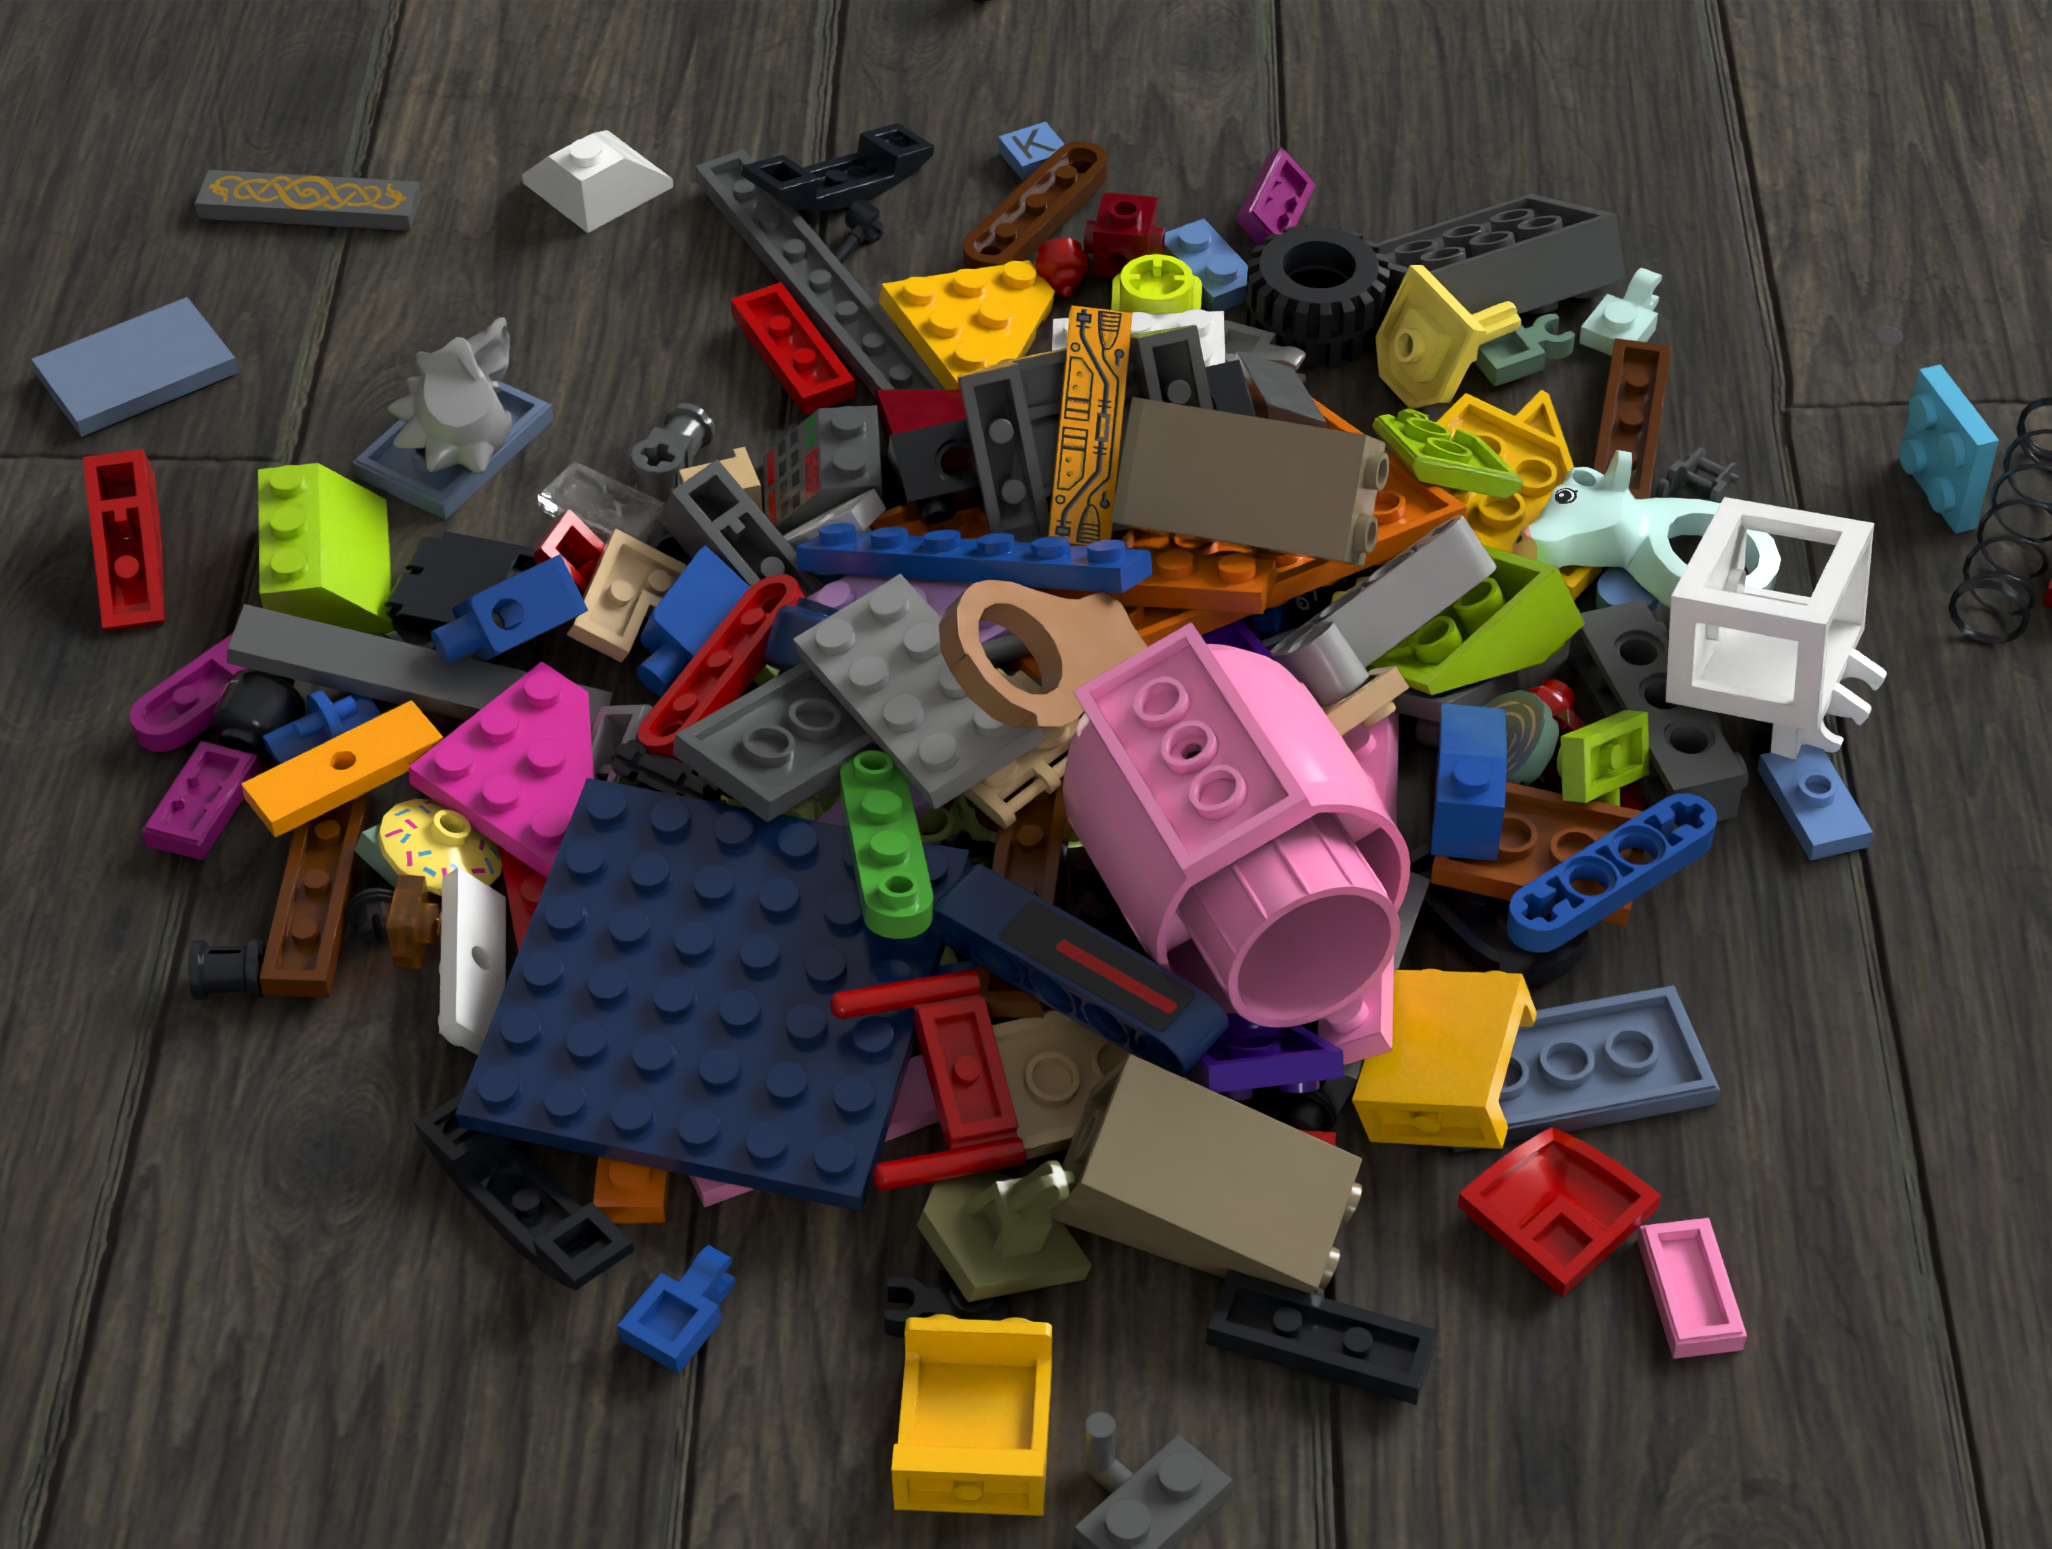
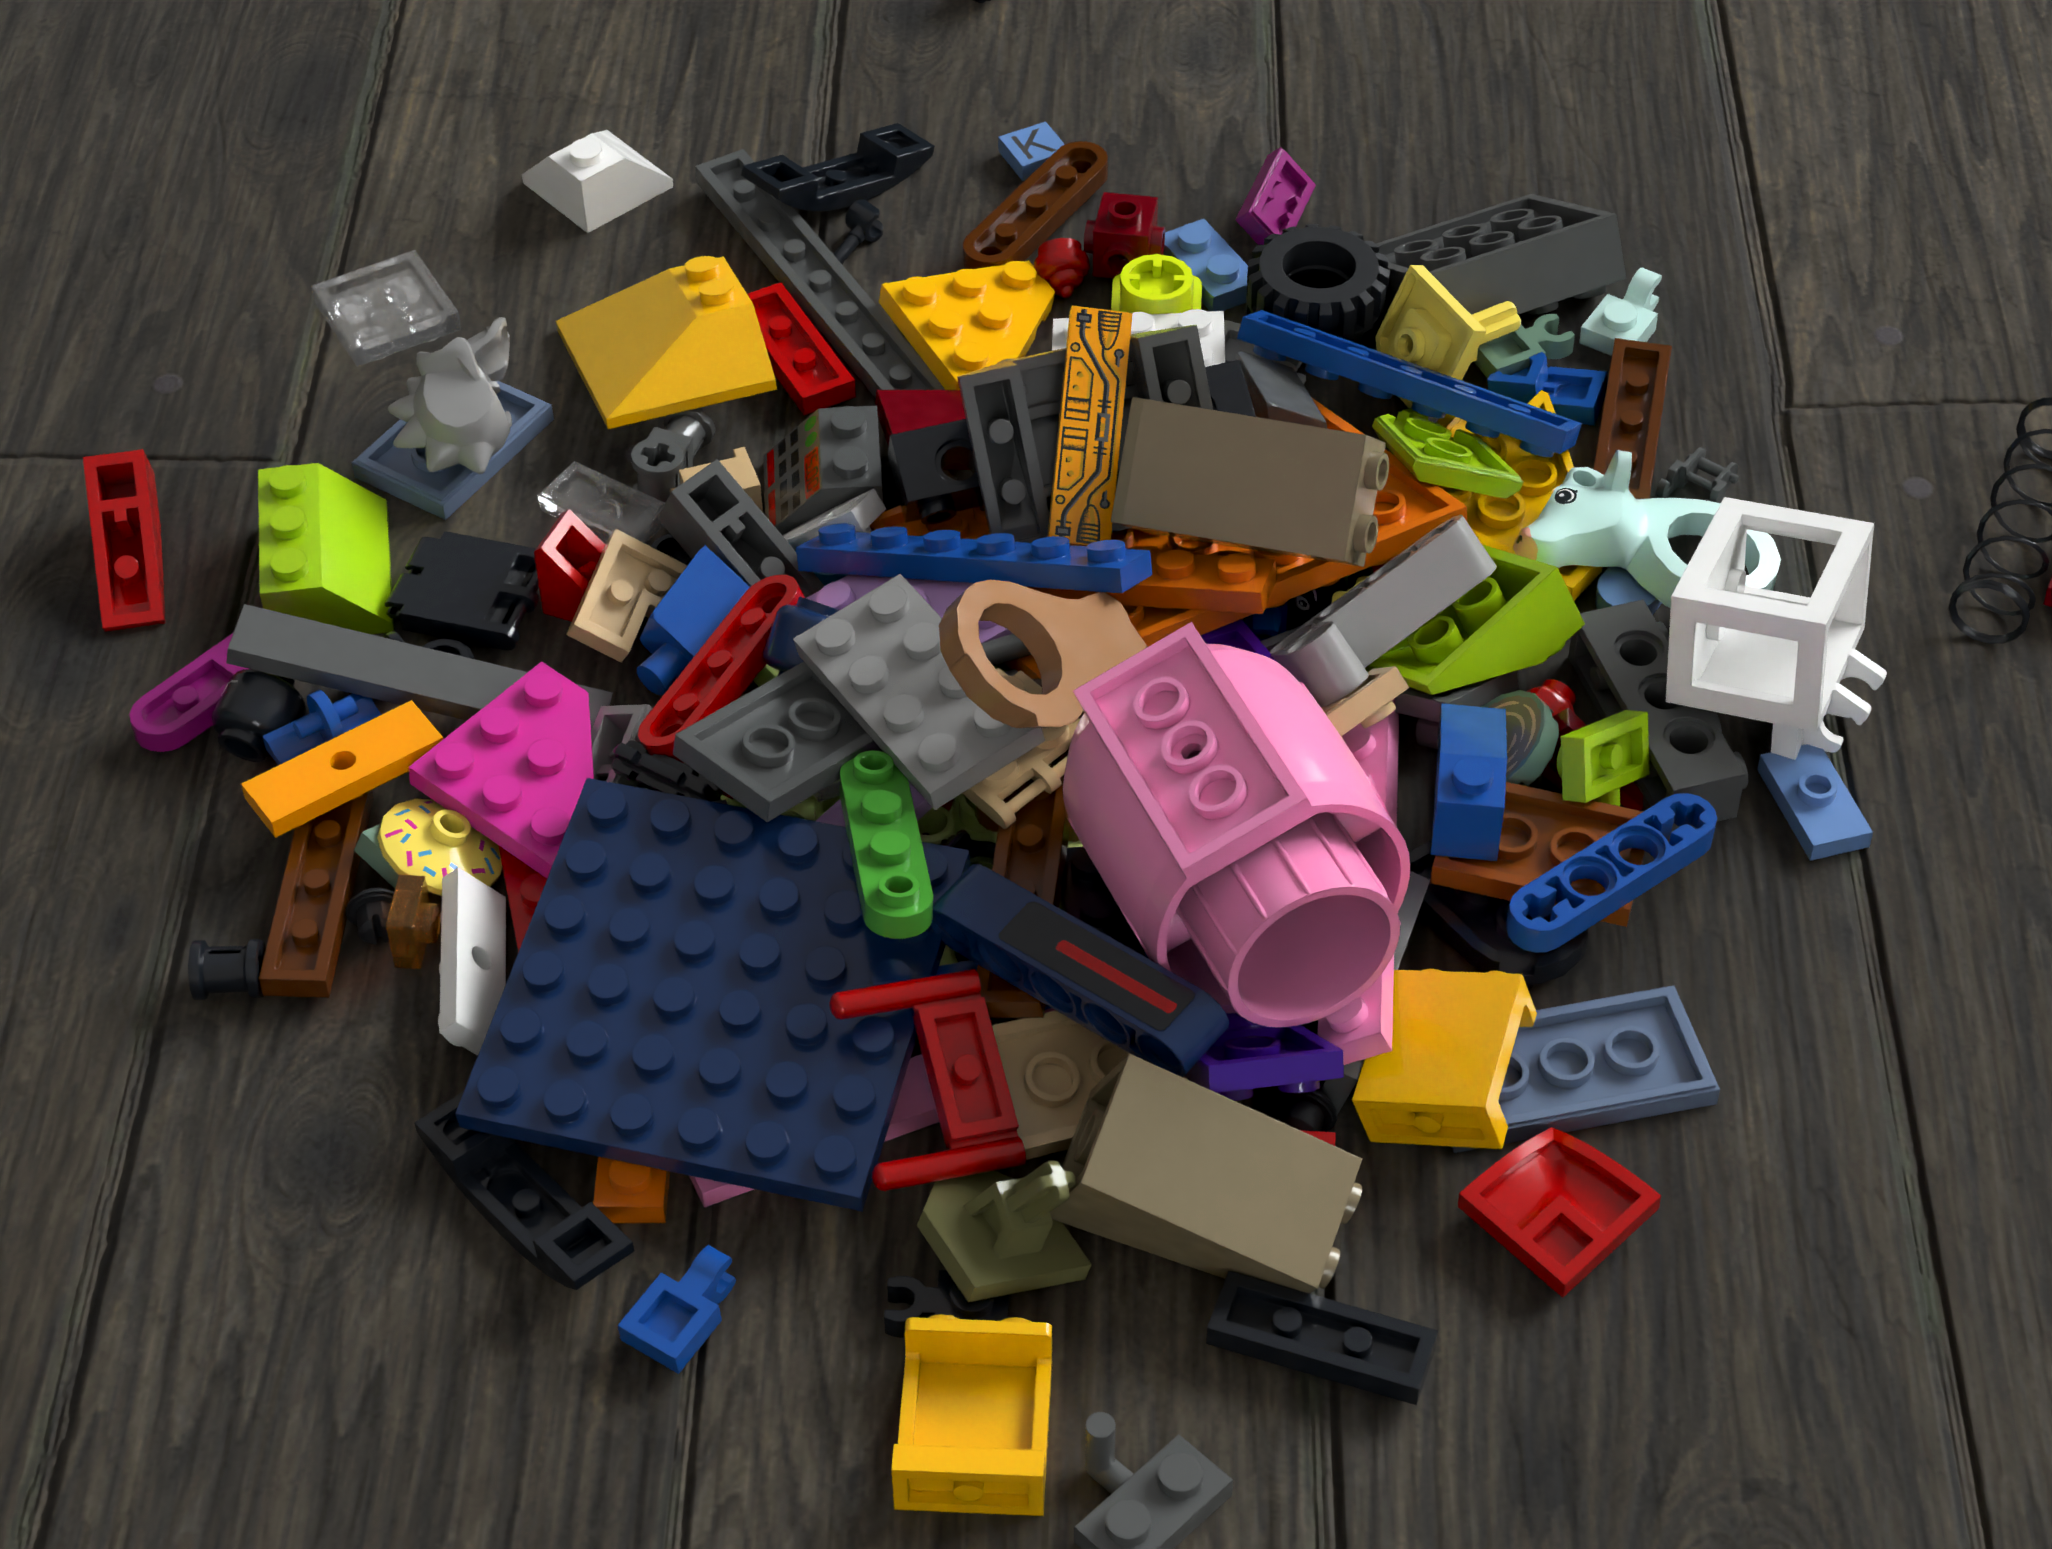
sand blue tile [31,297,239,437] -> none
magenta plate [141,741,262,861] -> none
dark grey tile [195,170,422,231] -> none
blue torso [431,554,588,665] -> none
bright pink tile [1637,1218,1747,1359] -> none
medium azure plate [1899,364,1999,534] -> none
none -> clear plate [311,250,461,367]
none -> yellow slope [556,256,777,429]
none -> blue plate [1237,310,1582,457]
none -> blue slope [1487,352,1608,426]

